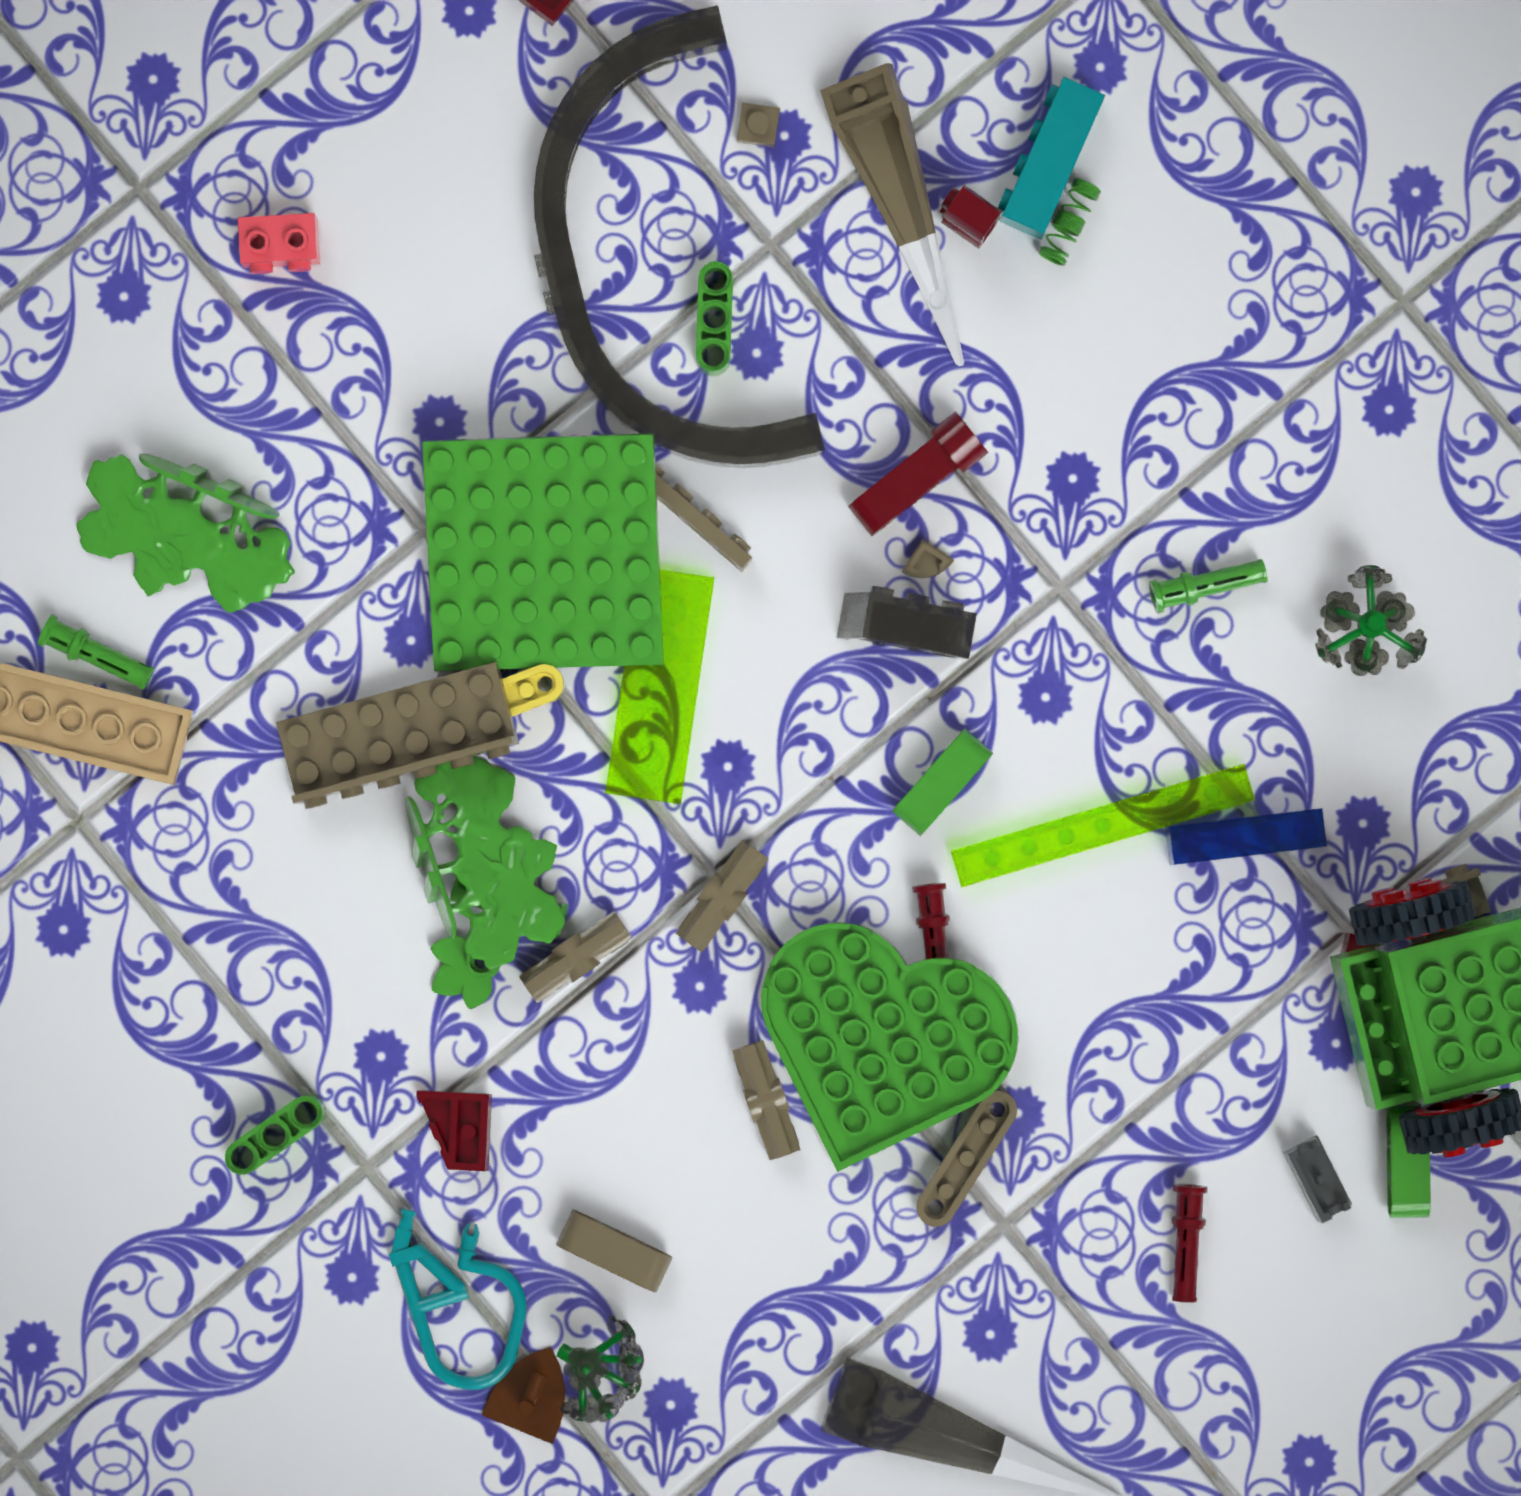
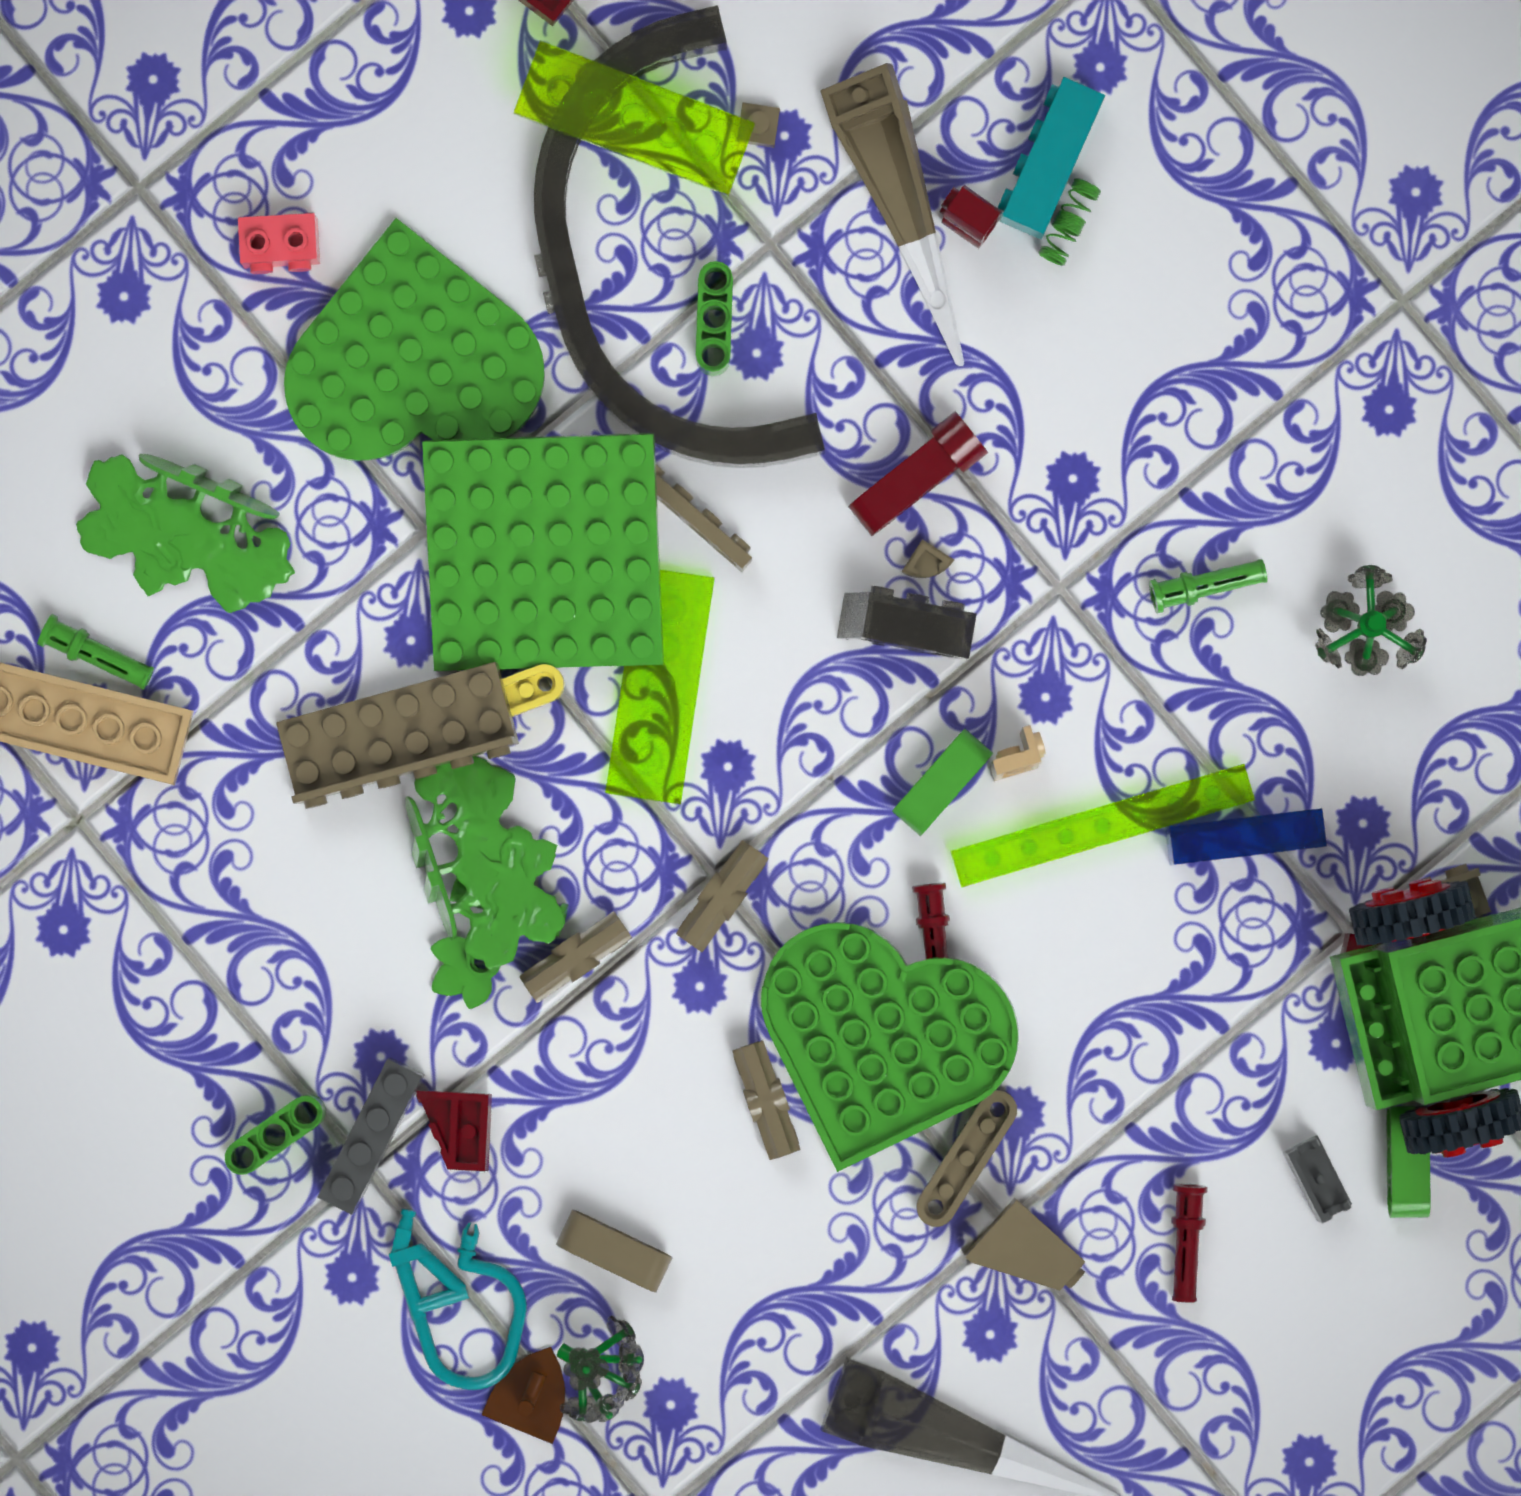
none -> bright green plate [284,218,545,462]
none -> dark grey brick [317,1058,425,1215]
none -> clear neon green tile [513,41,755,196]
none -> dark tan slope [963,1197,1085,1291]
none -> tan bracket [990,725,1046,781]

